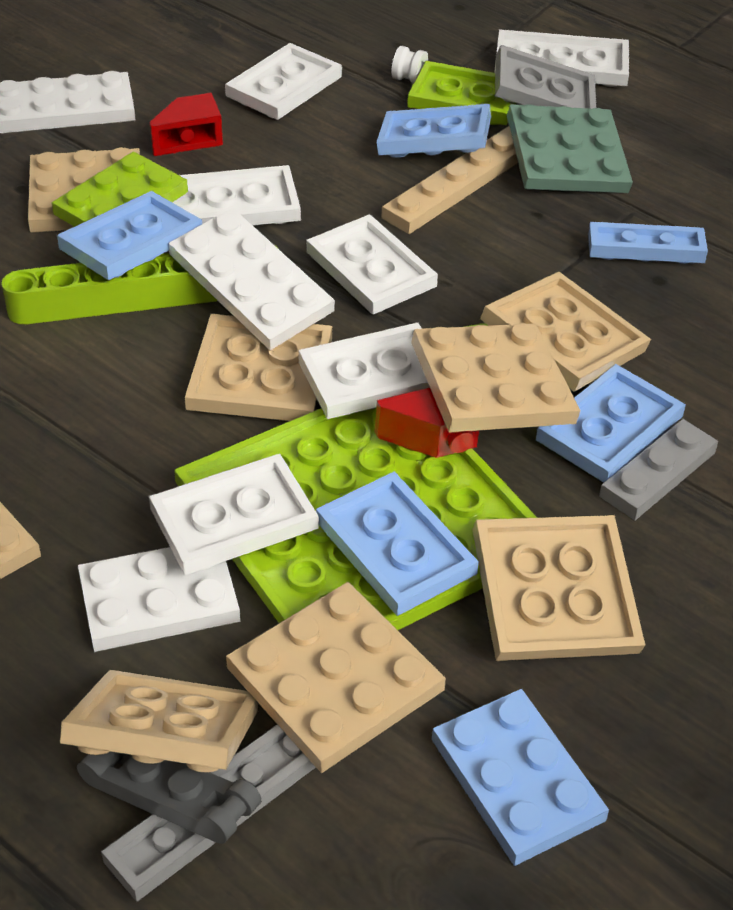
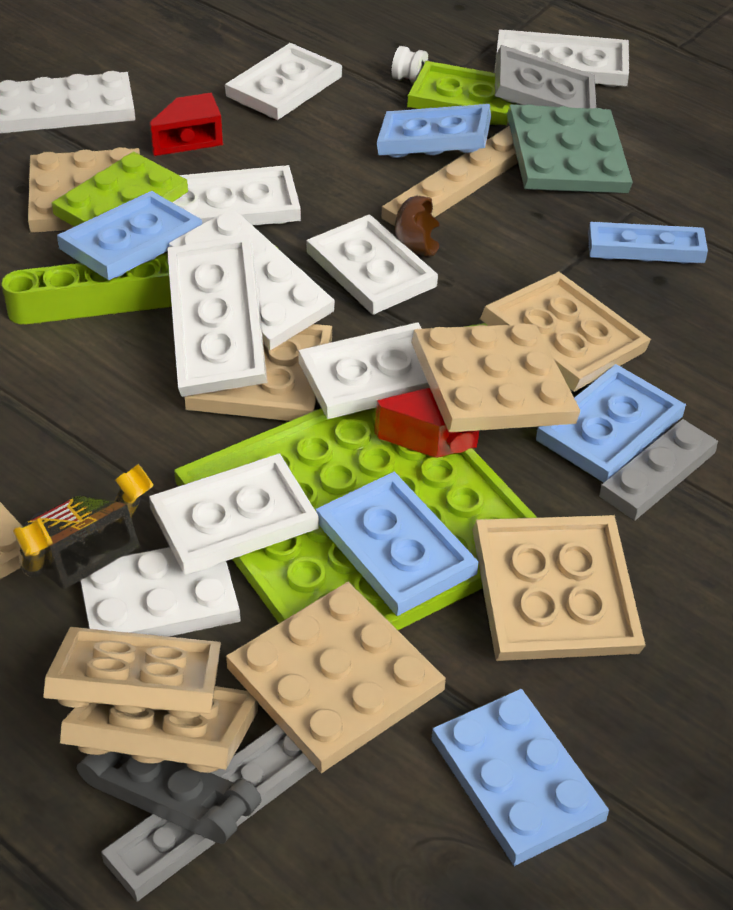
none -> clear smoke torso [13,464,153,589]
none -> tan plate [43,627,221,718]
none -> white plate [167,234,268,397]
none -> reddish brown hair [395,195,440,256]

